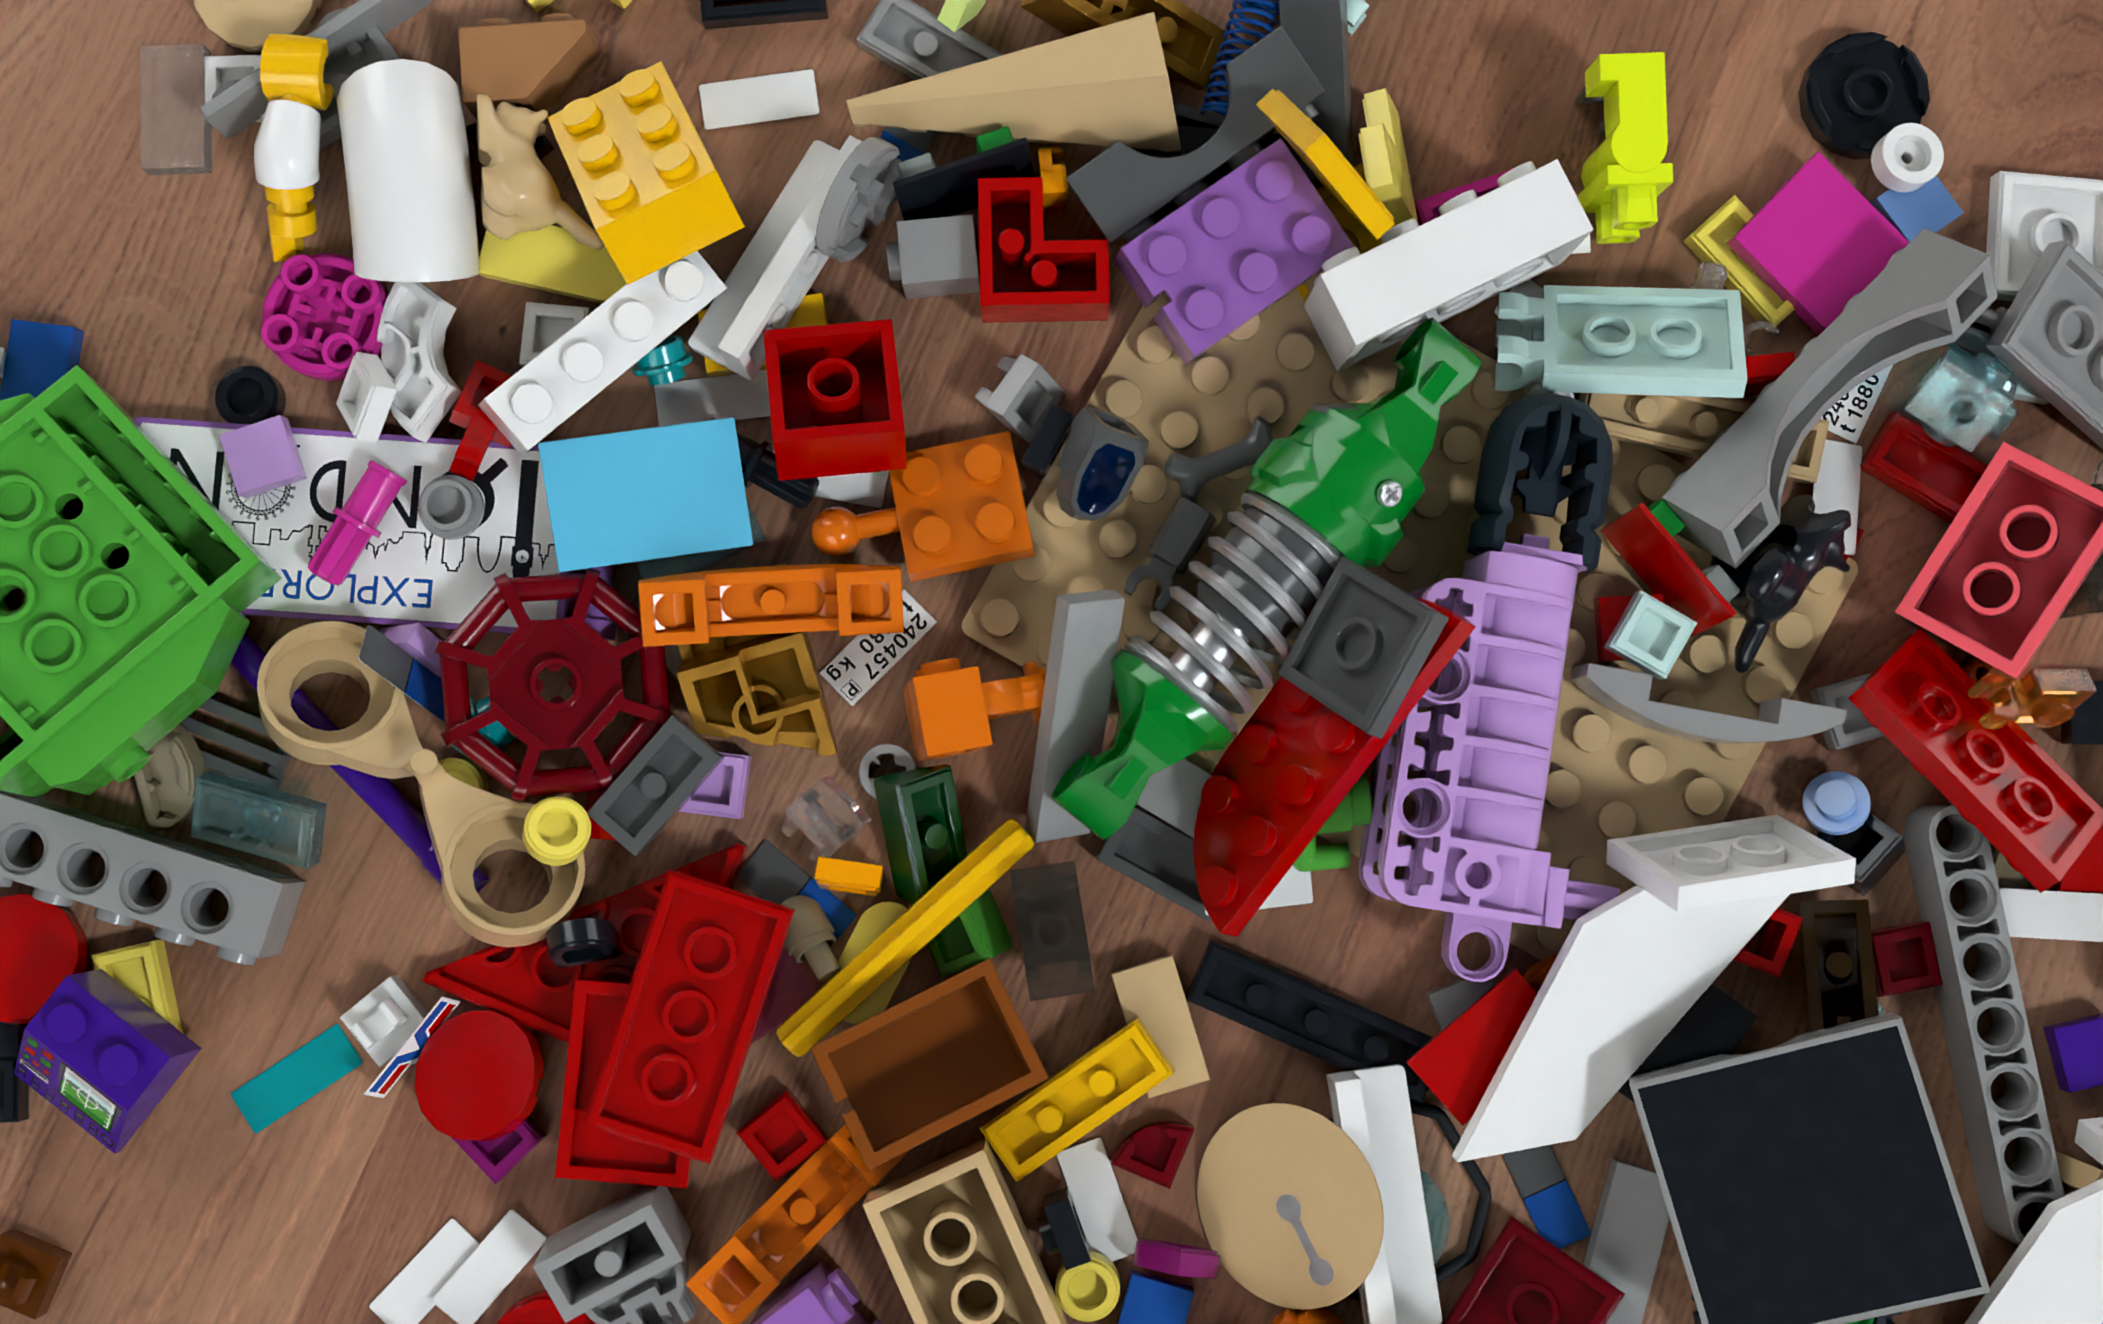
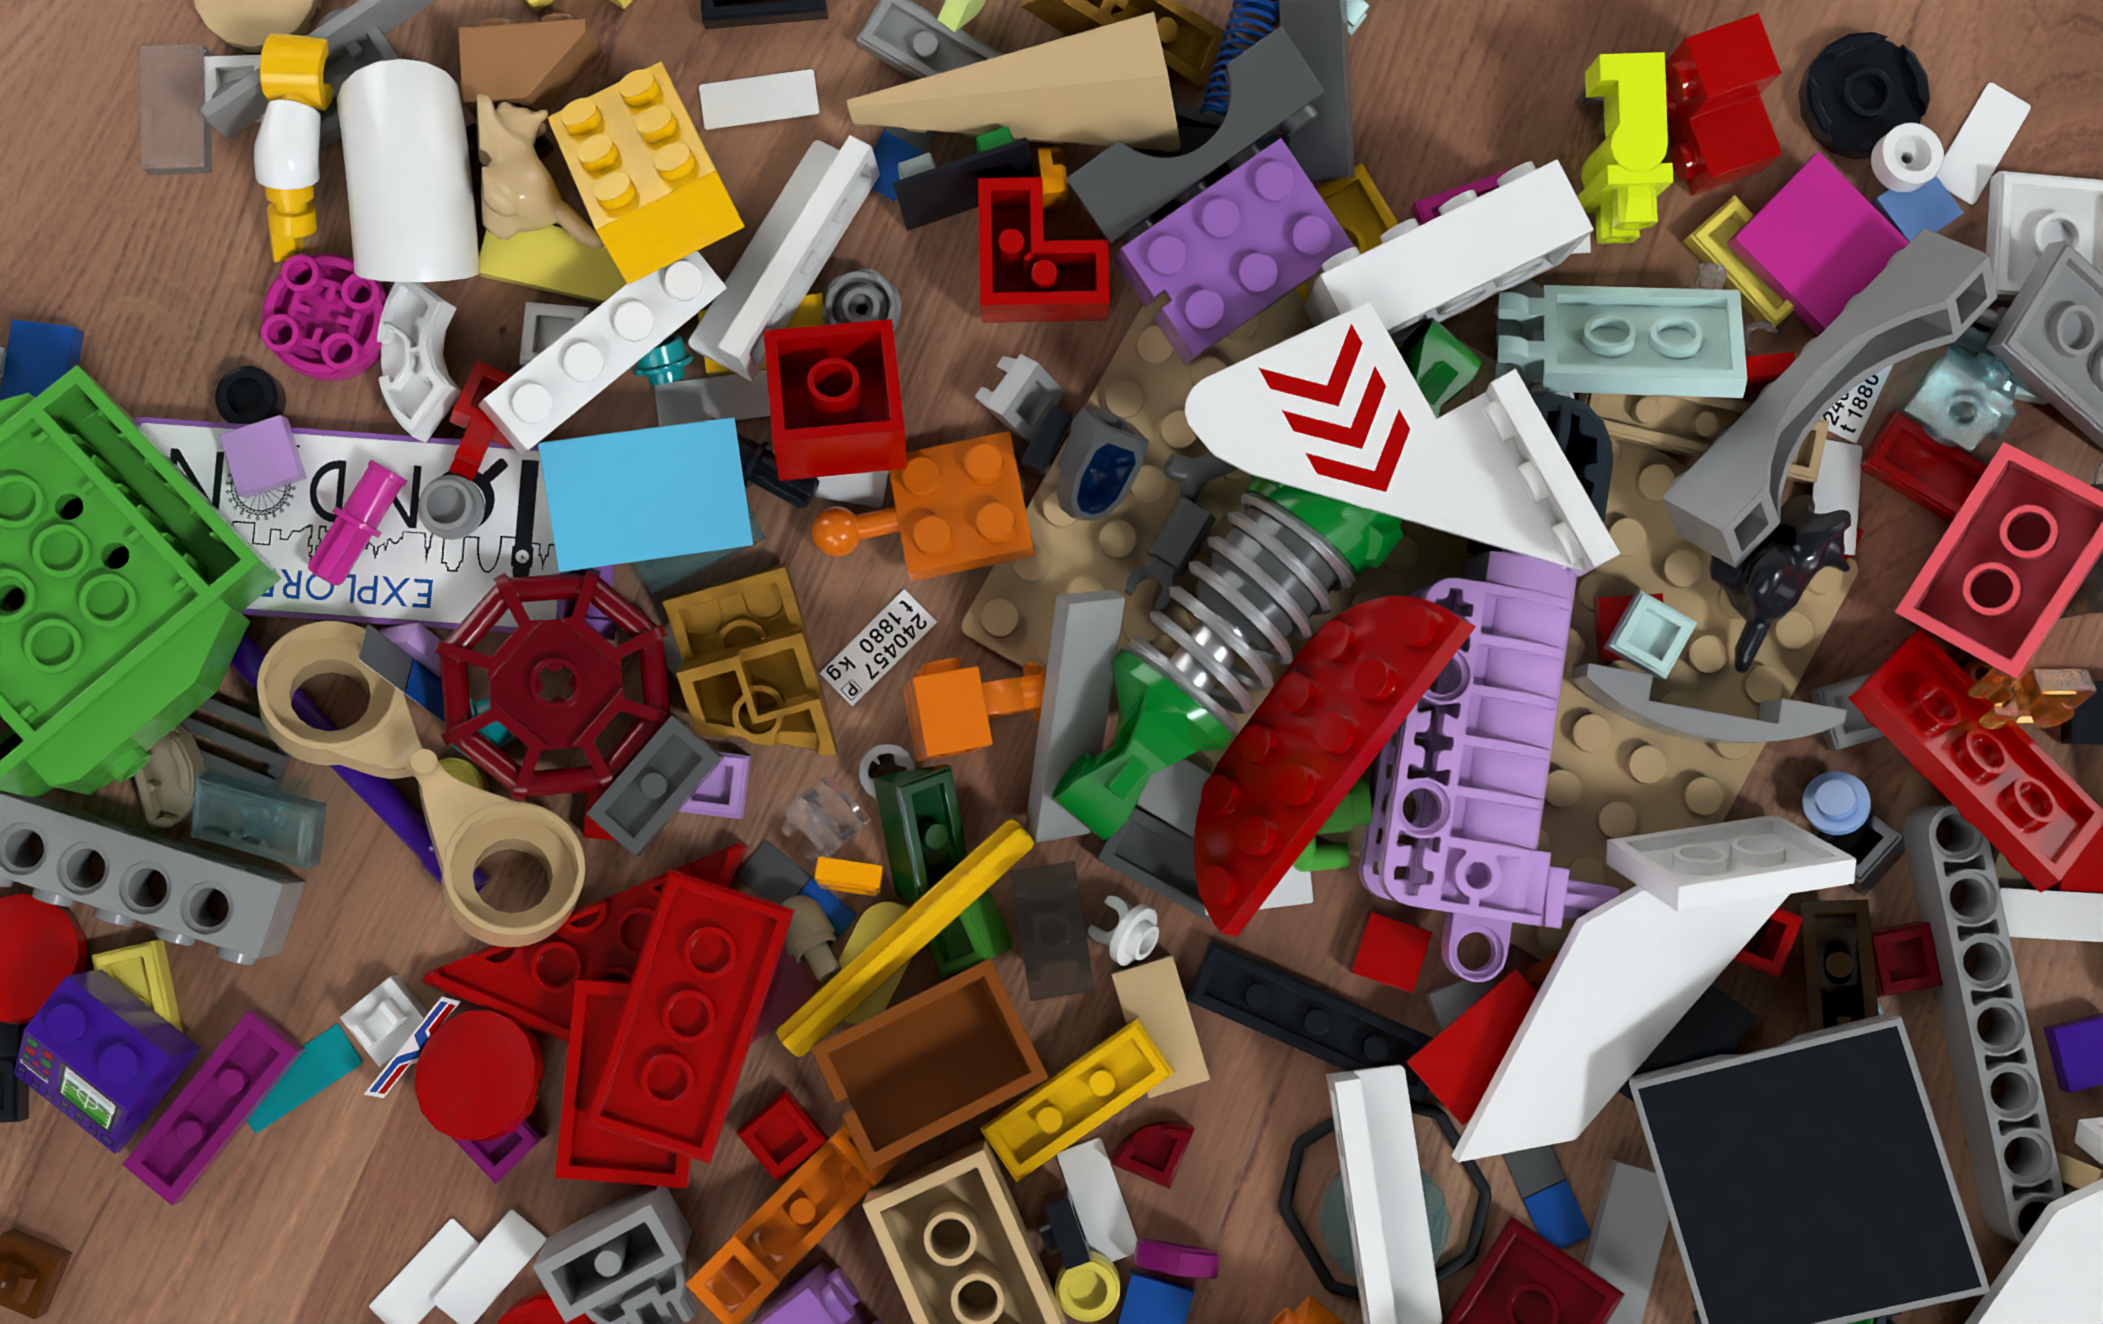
white tile [336,352,397,442] -> none
light yellow tile [523,796,591,866] -> none
black tile [546,918,622,969] -> none
orange slope [638,564,904,647] -> none
light grey tile [816,137,901,263] -> none
light grey brick [887,214,980,299] -> none
tan piece [1197,1103,1384,1310] -> none
yellow tile [1256,89,1395,240] -> none
dark grey tile [1278,556,1449,739] -> none
light yellow tile [1358,88,1418,227] -> none
red piece [1600,500,1740,637] -> none
none -> magenta plate [122,1009,306,1205]
none -> light grey plate [822,269,901,332]
none -> white plate [1088,896,1159,966]
none -> white piece [1185,301,1620,577]
none -> red tile [1349,911,1432,993]
none -> red brick [1665,12,1782,196]
none -> white sticker [1936,83,2031,205]

